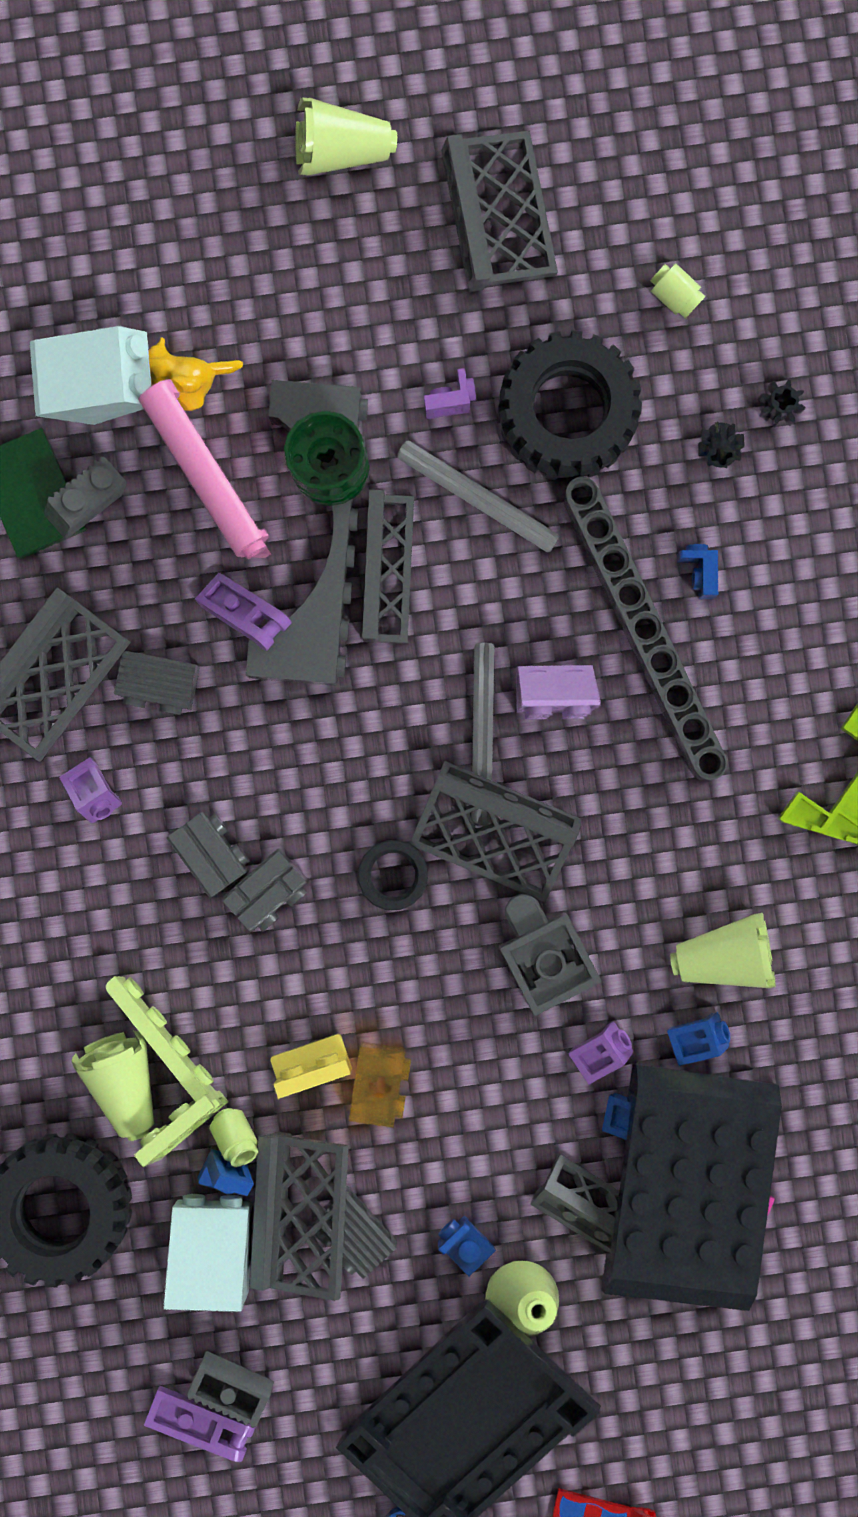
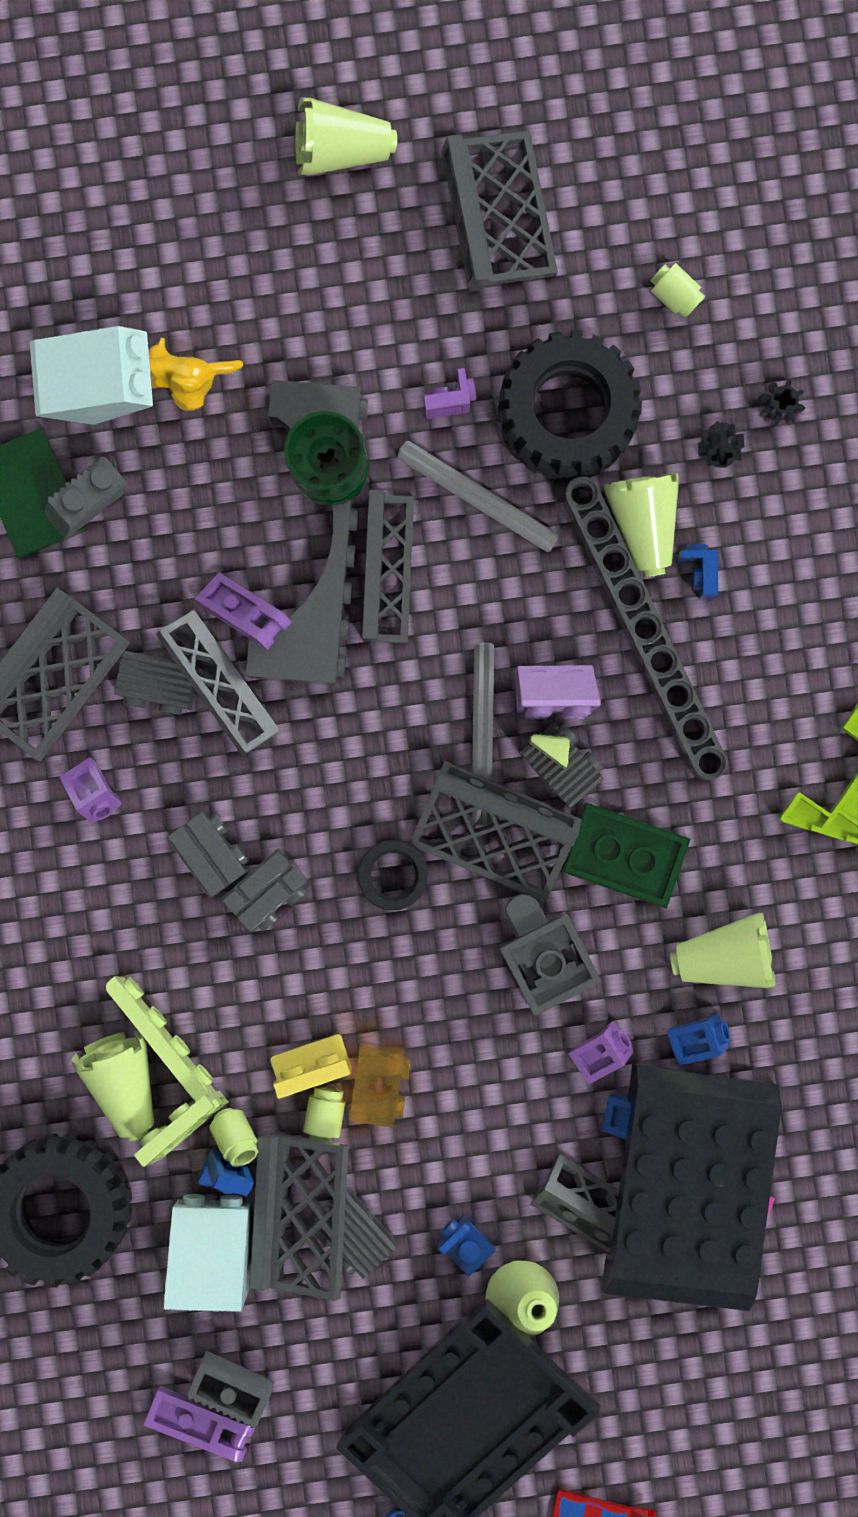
bright pink door [138,379,271,559] -> none
none -> fence [156,610,280,757]
none -> yellowish green brick [303,1086,346,1142]
none -> dark grey brick [519,723,604,808]
none -> yellowish green slope [529,734,570,768]
none -> dark green tile [561,802,691,909]
none -> yellowish green cone [604,473,679,577]

